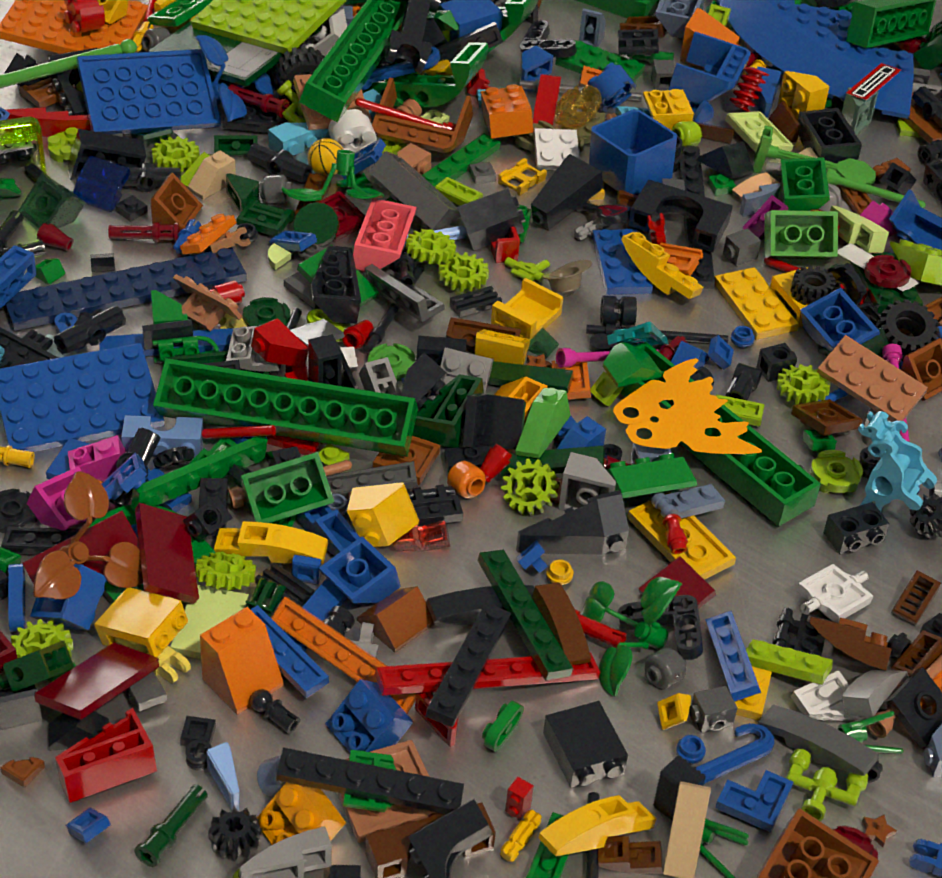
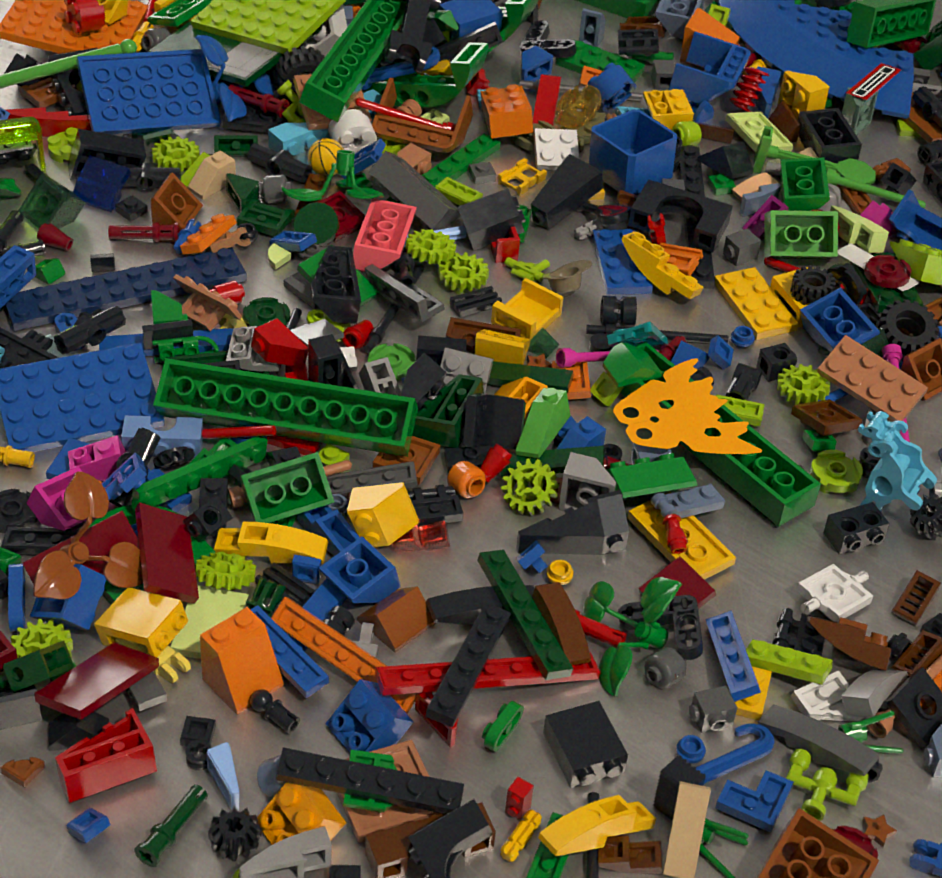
yellow slope [657,693,691,730] -> none

